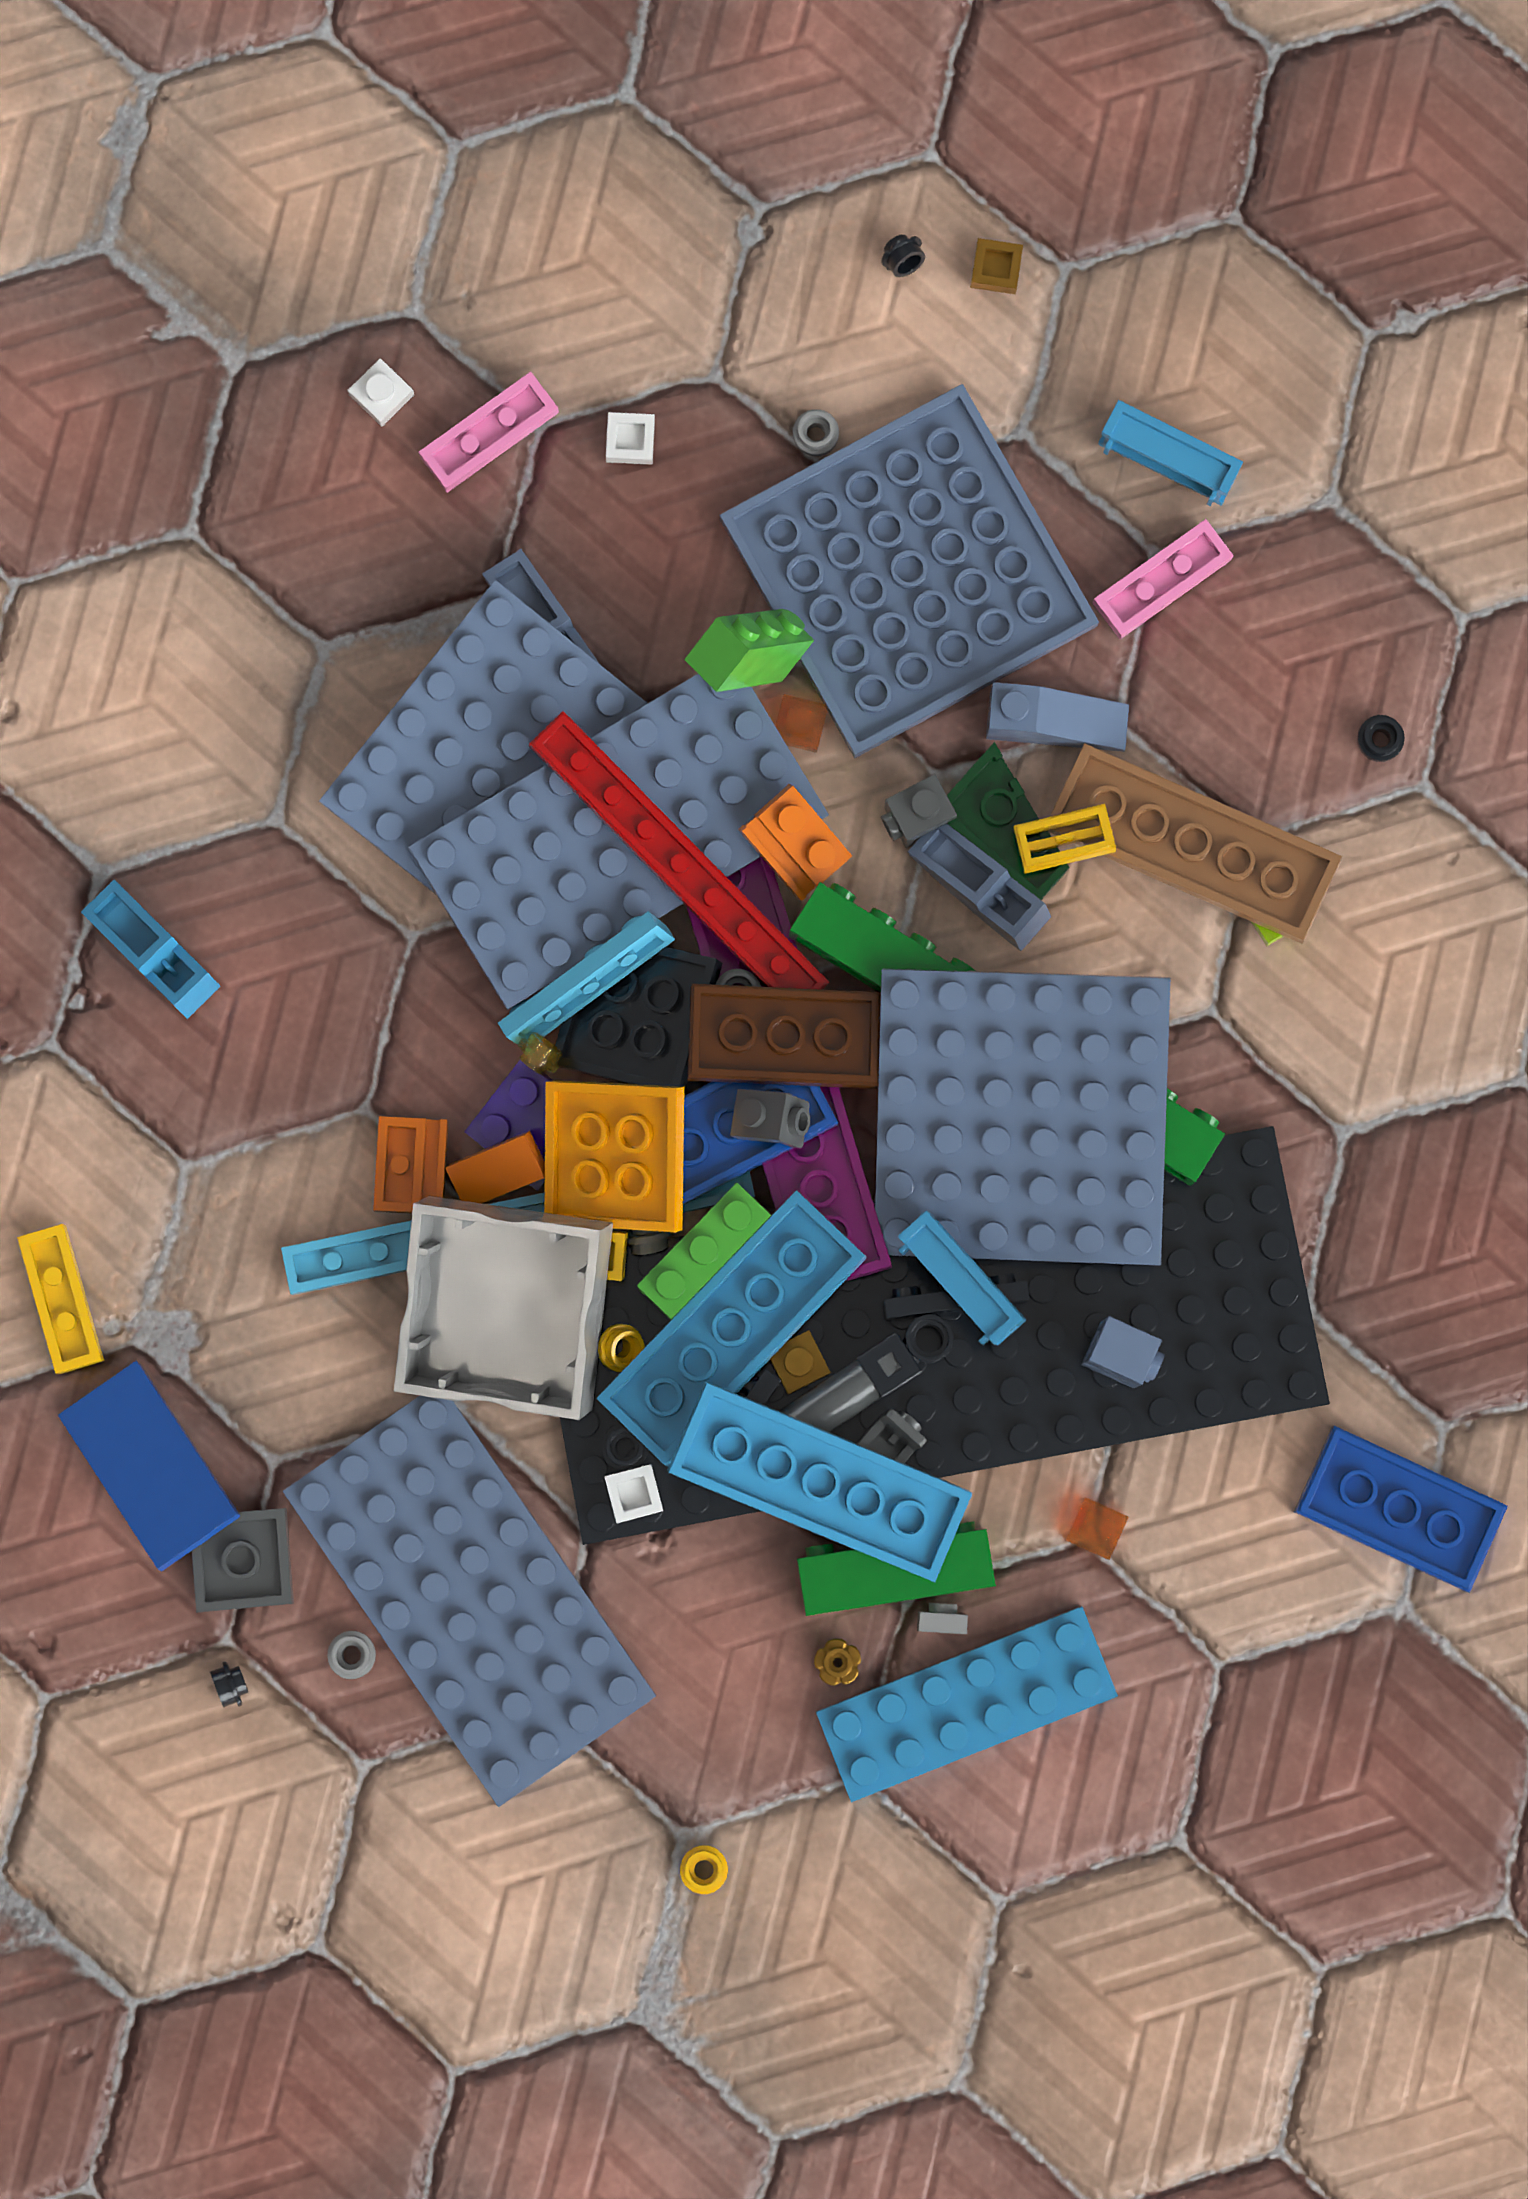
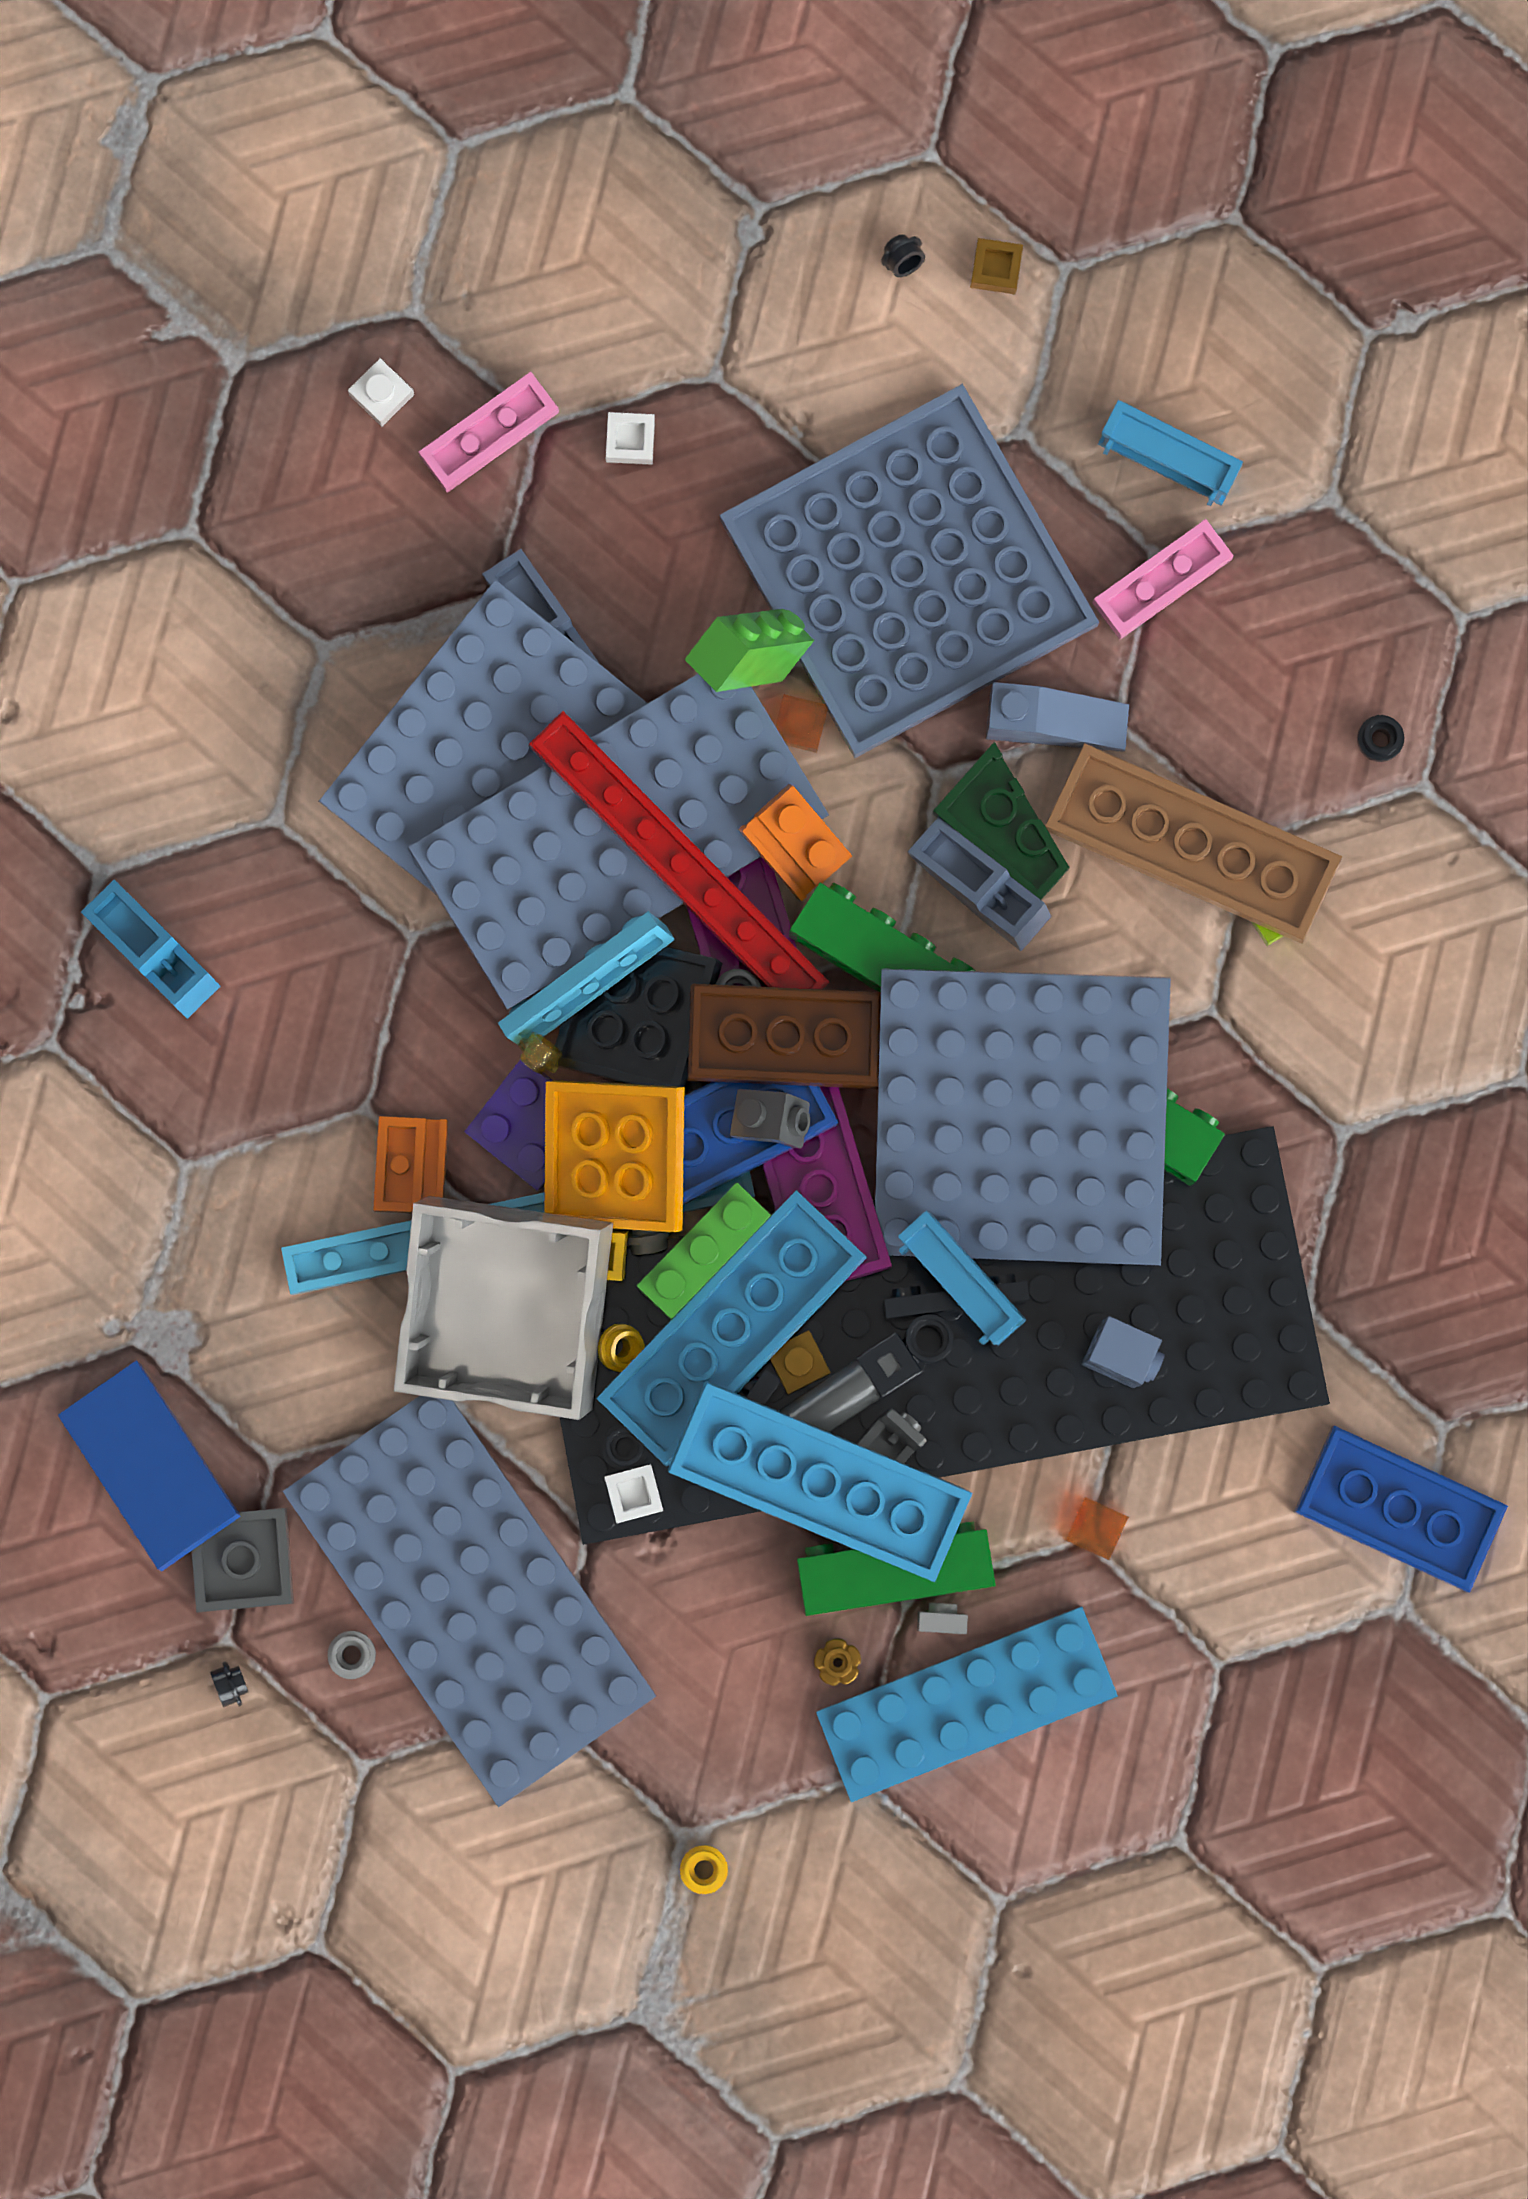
yellow plate [17,1224,104,1374] -> none
orange tile [445,1131,545,1203] -> none
light grey plate [793,409,839,456] -> none
dark grey bracket [881,774,957,848] -> none
yellow tile [1013,804,1116,874] -> none

